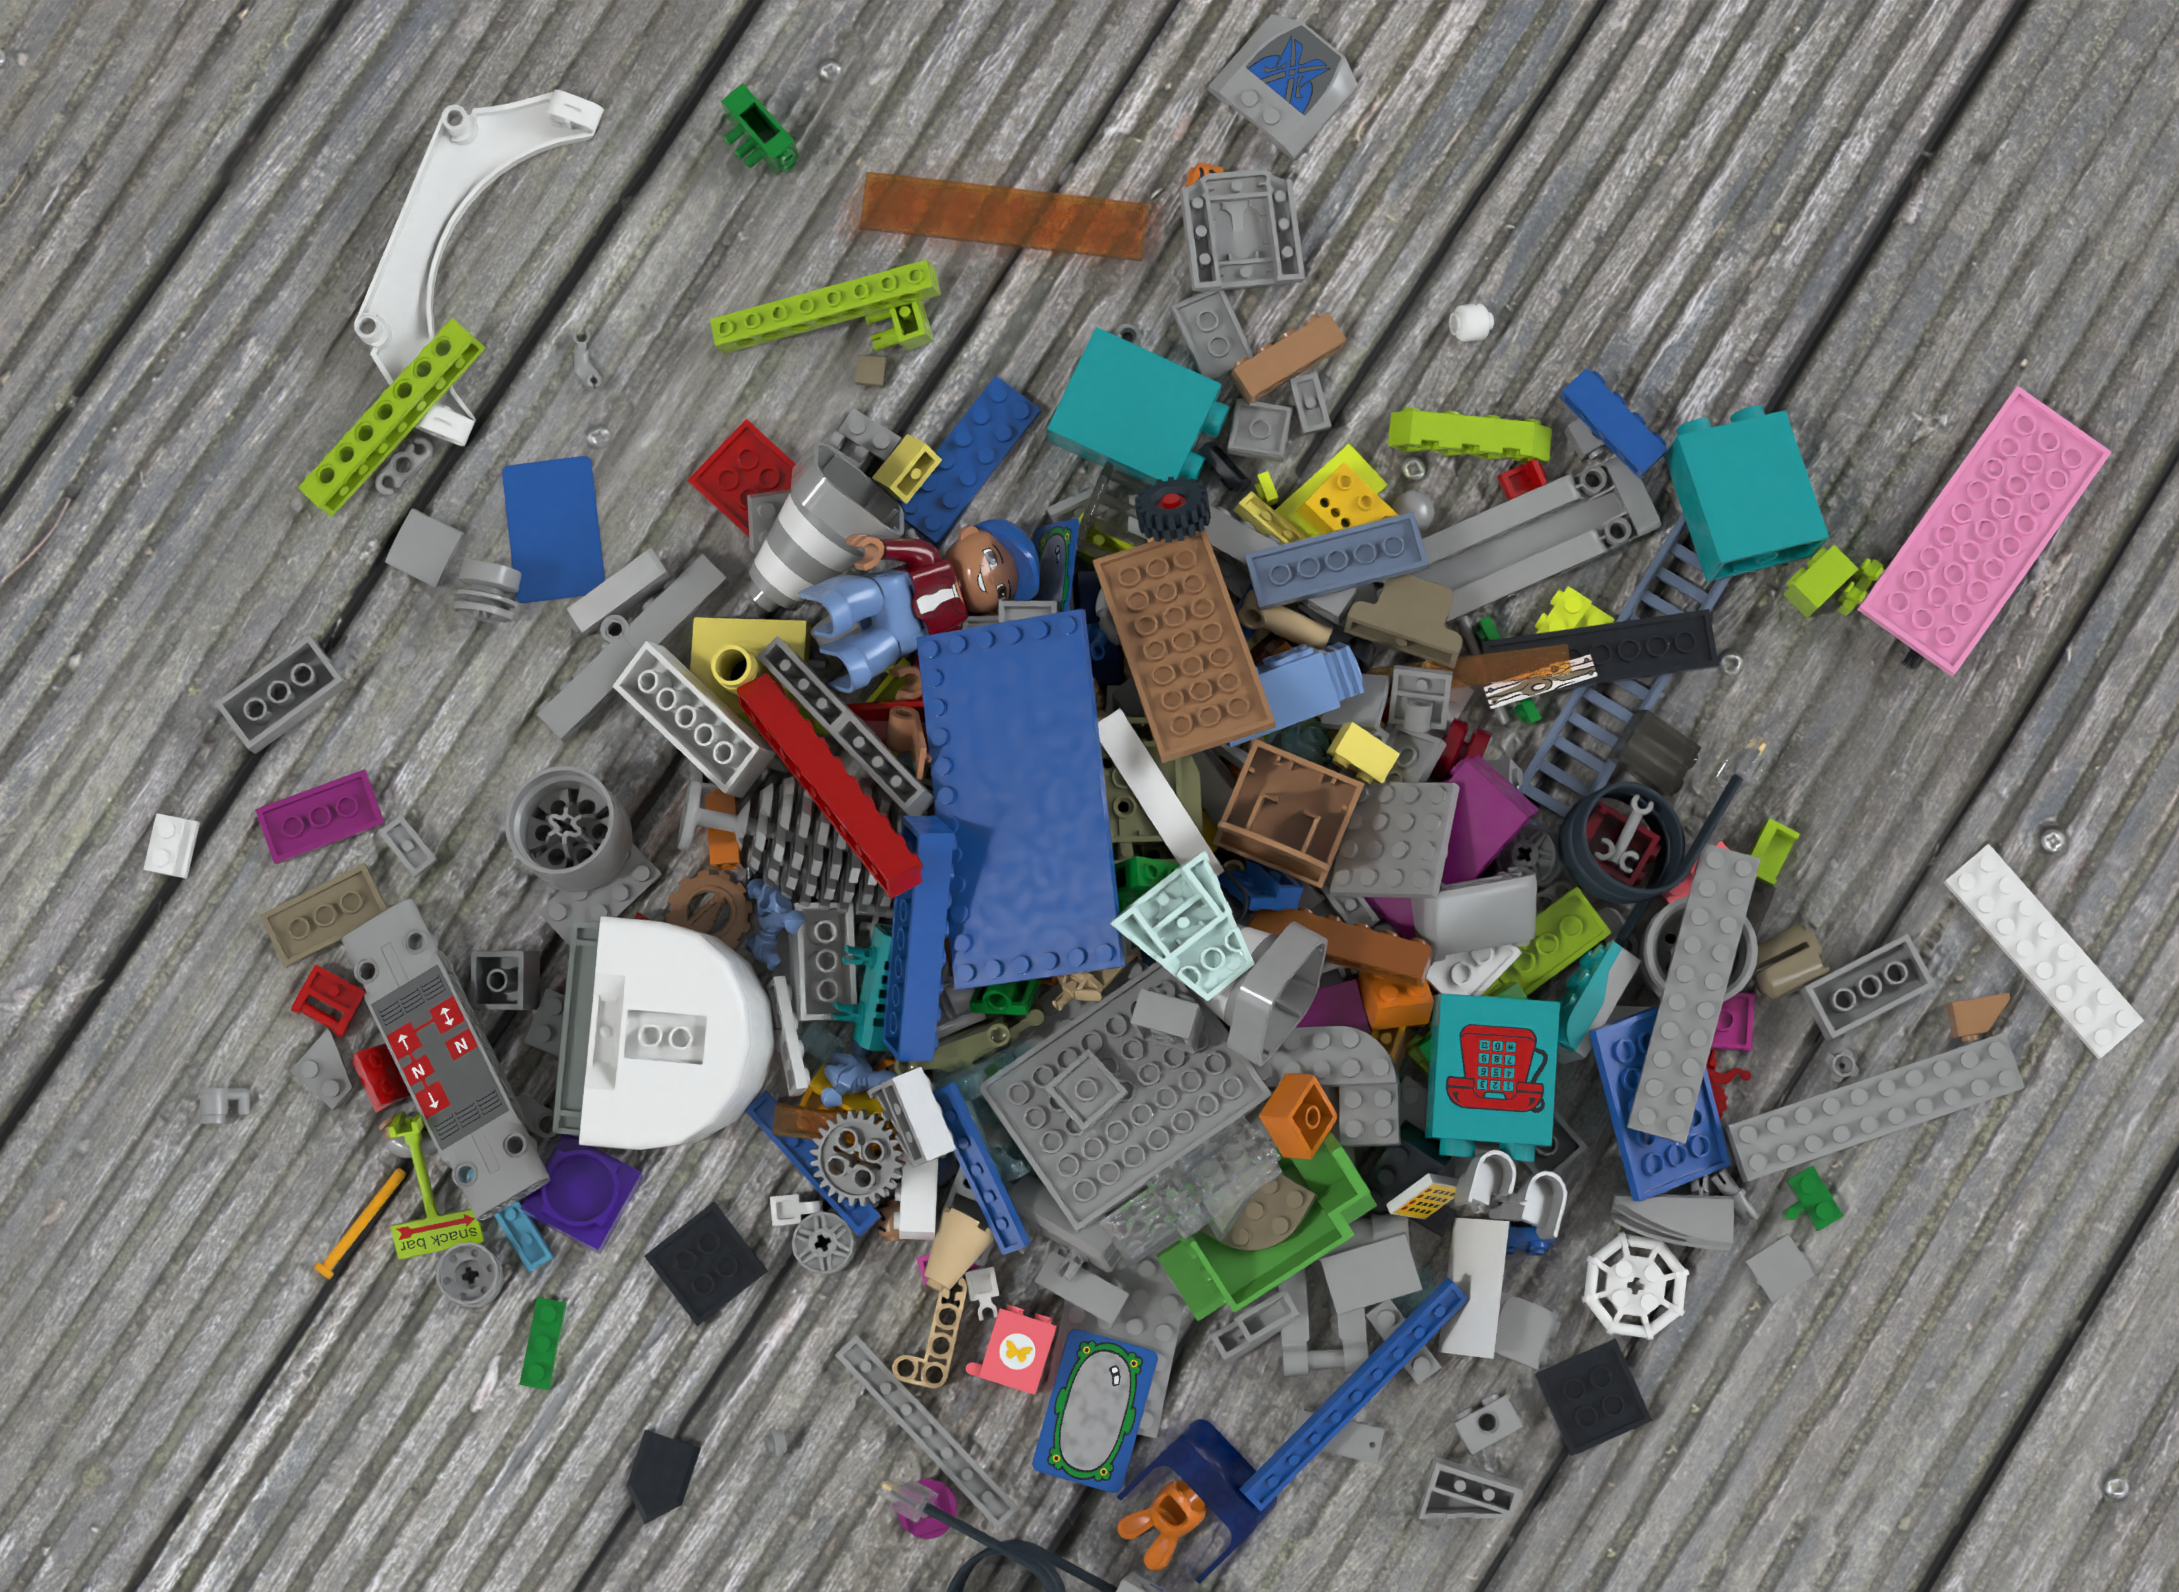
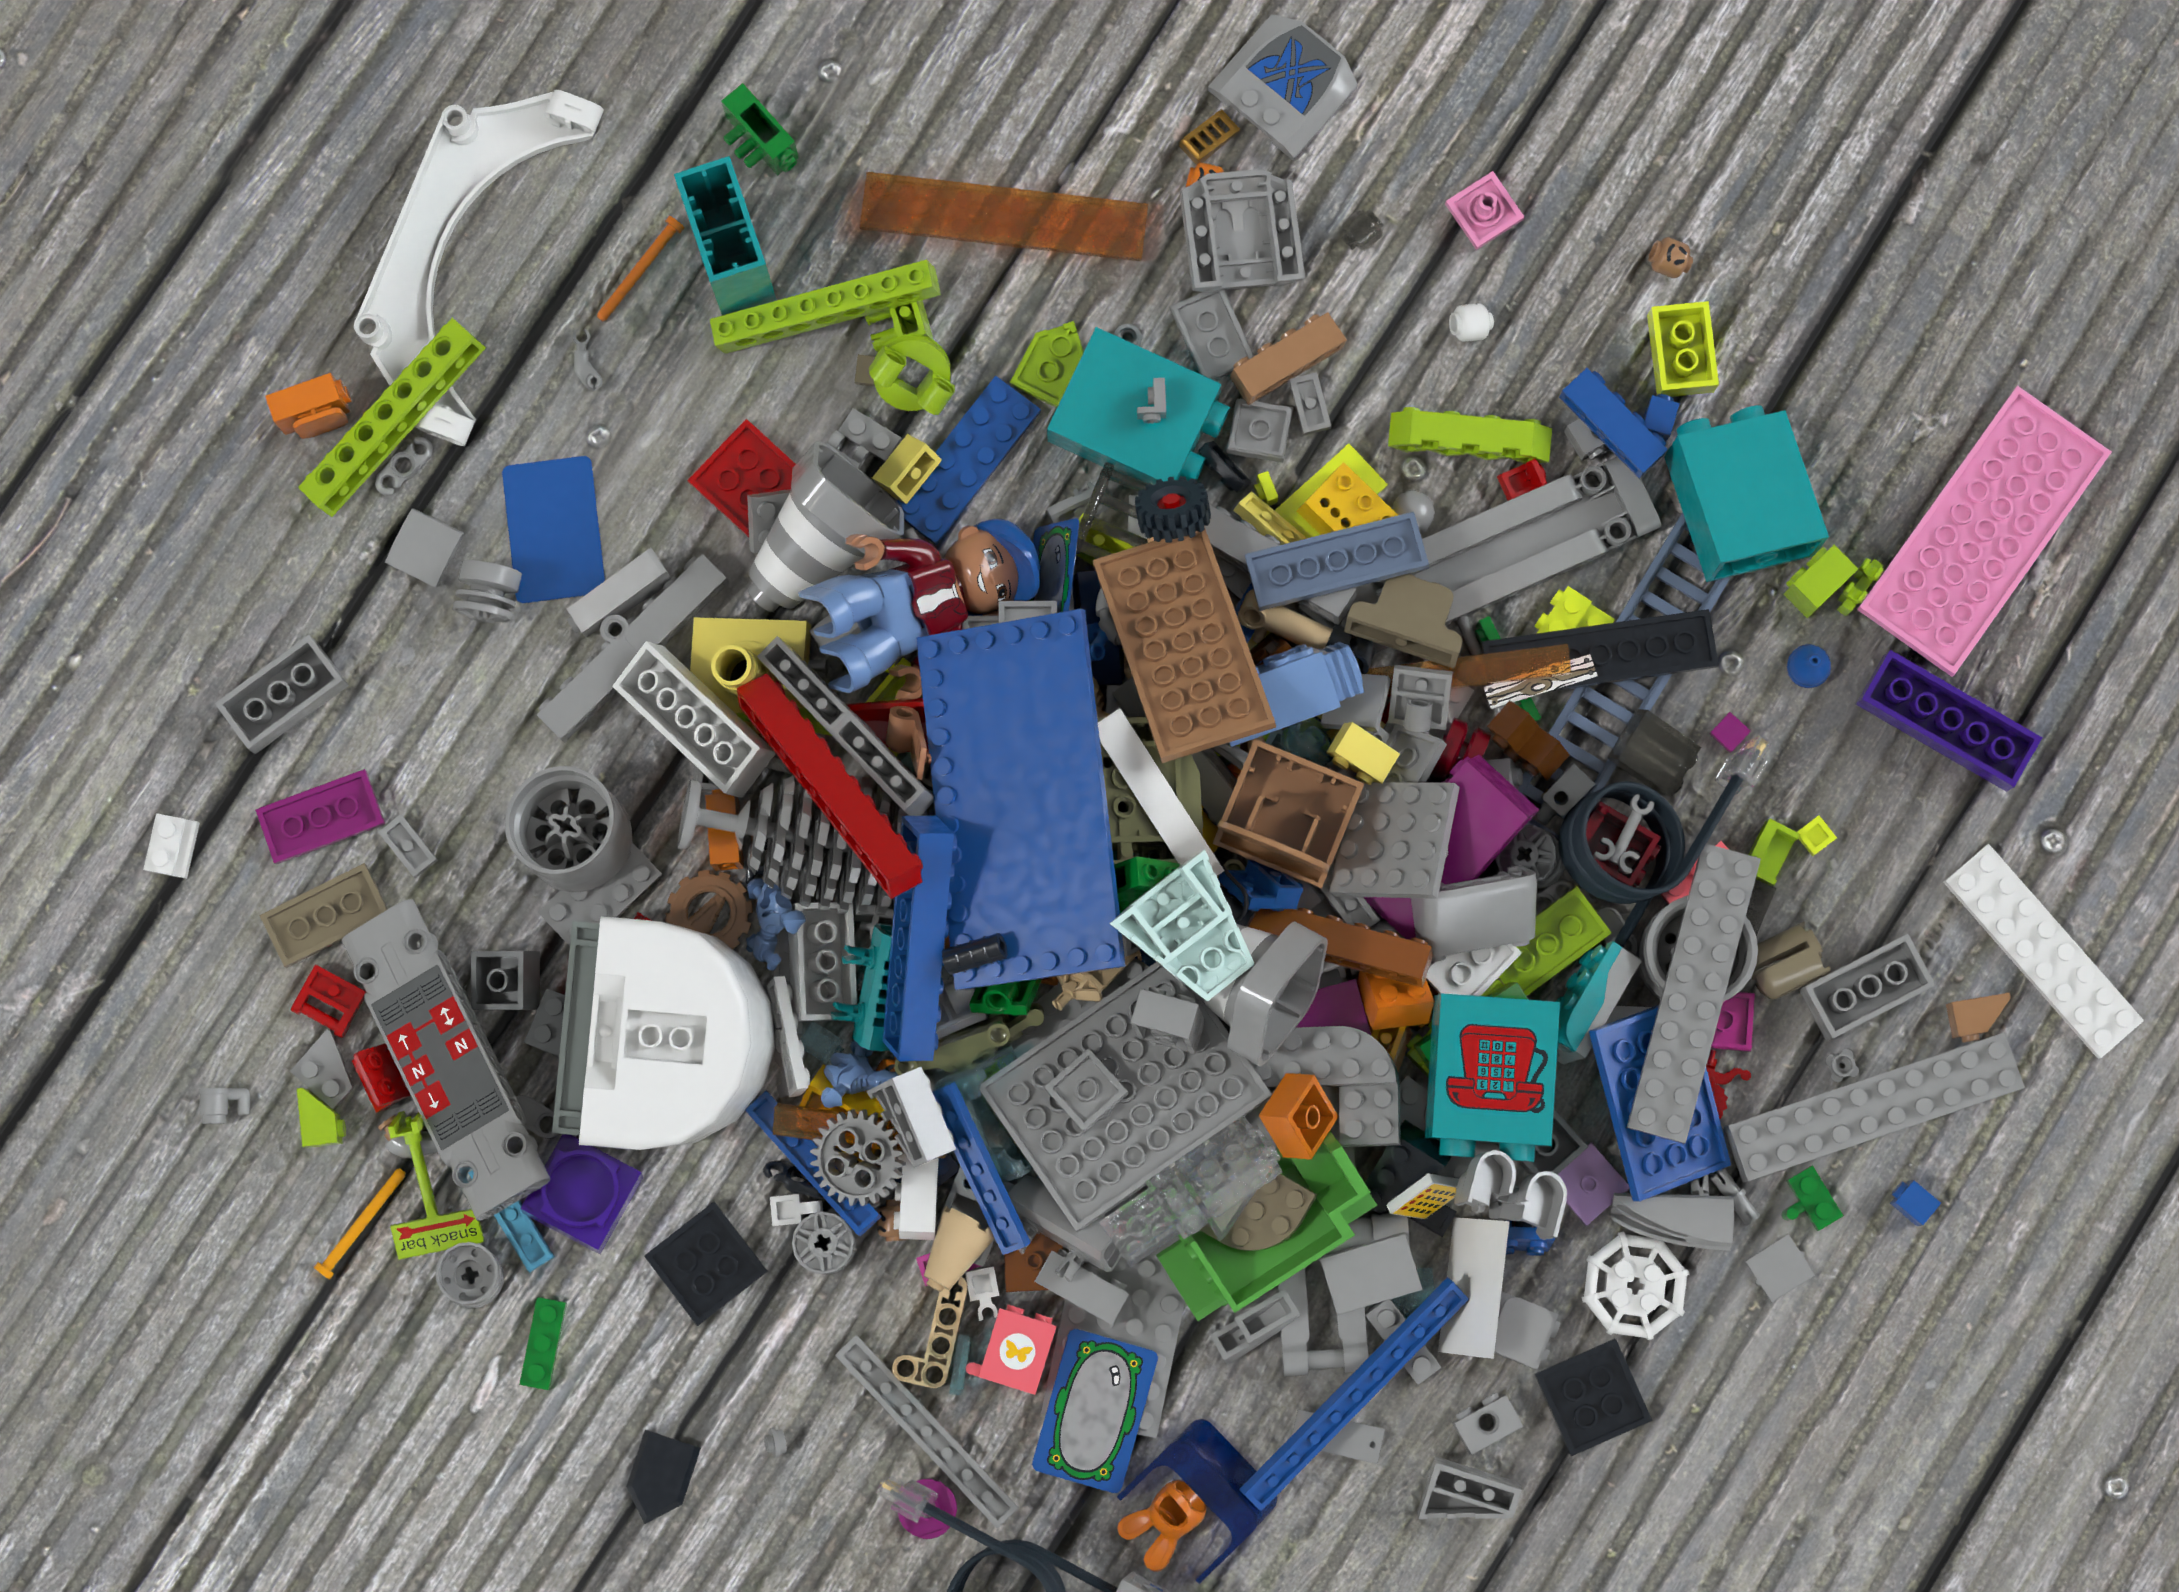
none -> orange brick [265,373,352,439]
none -> lime slope [297,1088,346,1148]
none -> orange bar [597,215,685,322]
none -> teal brick [674,156,777,315]
none -> black piece [763,1160,824,1198]
none -> lime piece [869,334,955,415]
none -> black axle [942,933,1008,975]
none -> clear light blue tile [949,1334,972,1395]
none -> dark orange plate [1004,1233,1063,1292]
none -> lime tile [1010,321,1084,408]
none -> light grey bracket [1137,378,1166,423]
none -> pearl gold slope [1179,109,1240,165]
none -> clear smoke head [1341,209,1384,251]
none -> bright pink plate [1445,171,1524,250]
none -> reddish brown brick [1487,700,1570,781]
none -> dark grey torso [1535,763,1595,825]
none -> lavender plate [1558,1143,1629,1226]
none -> blue brick [1643,394,1680,442]
none -> neon yellow brick [1647,301,1719,397]
none -> medium nougat head [1648,237,1693,278]
none -> magenta tile [1709,712,1751,753]
none -> blue helmet [1787,644,1831,688]
none -> neon yellow plate [1797,815,1837,857]
none -> dark purple brick [1856,650,2042,792]
none -> blue brick [1890,1180,1941,1226]

